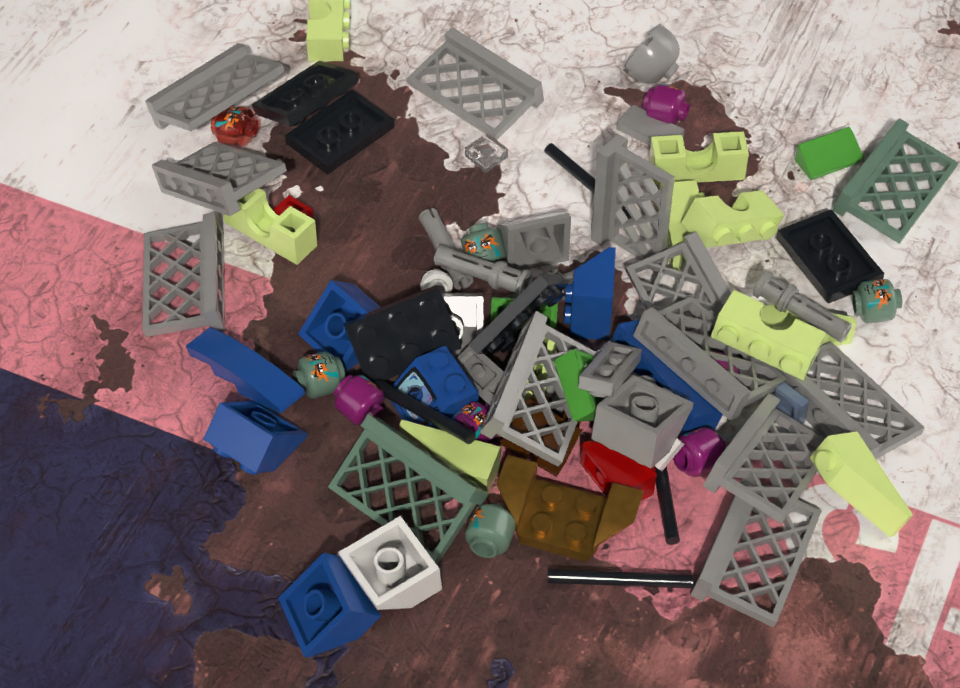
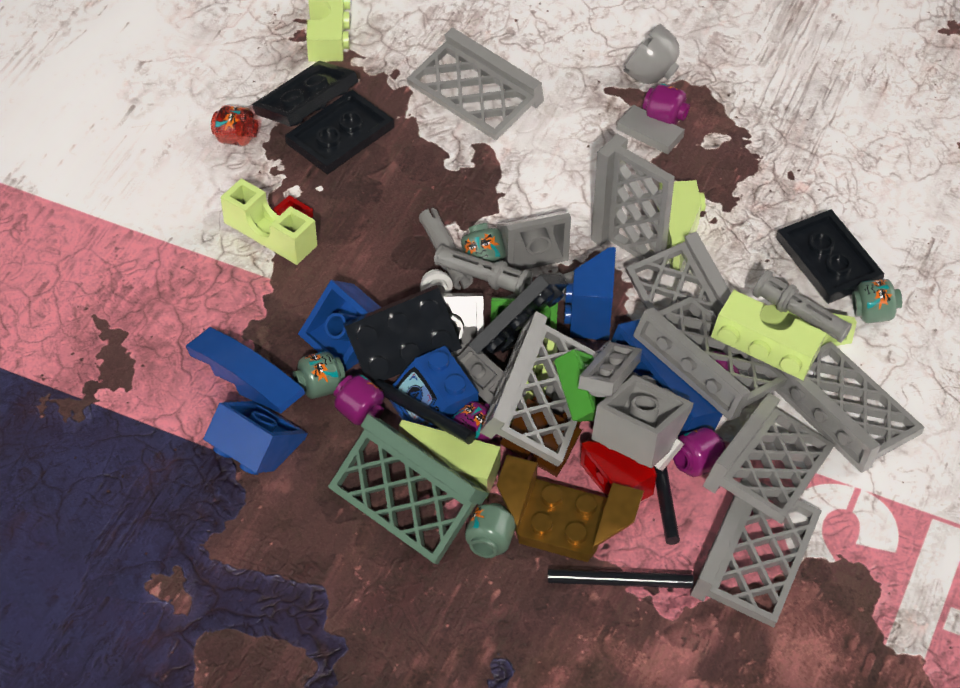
light grey fence [142,212,225,337] -> none
light grey fence [145,43,285,131] -> none
light grey fence [152,142,287,216] -> none
blue slope [278,553,381,657] -> none
white slope [338,516,442,610] -> none
clear plate [465,133,508,173] -> none
black bar [545,143,632,219] -> none
yellowish green arch [649,132,749,185] -> none
yellowish green arch [681,190,785,248] -> none
sand blue tile [774,381,810,424] -> none
bright green slope [795,127,864,180] -> none
yellowish green slope [810,431,913,537] -> none
sand green fence [833,118,959,244] -> none

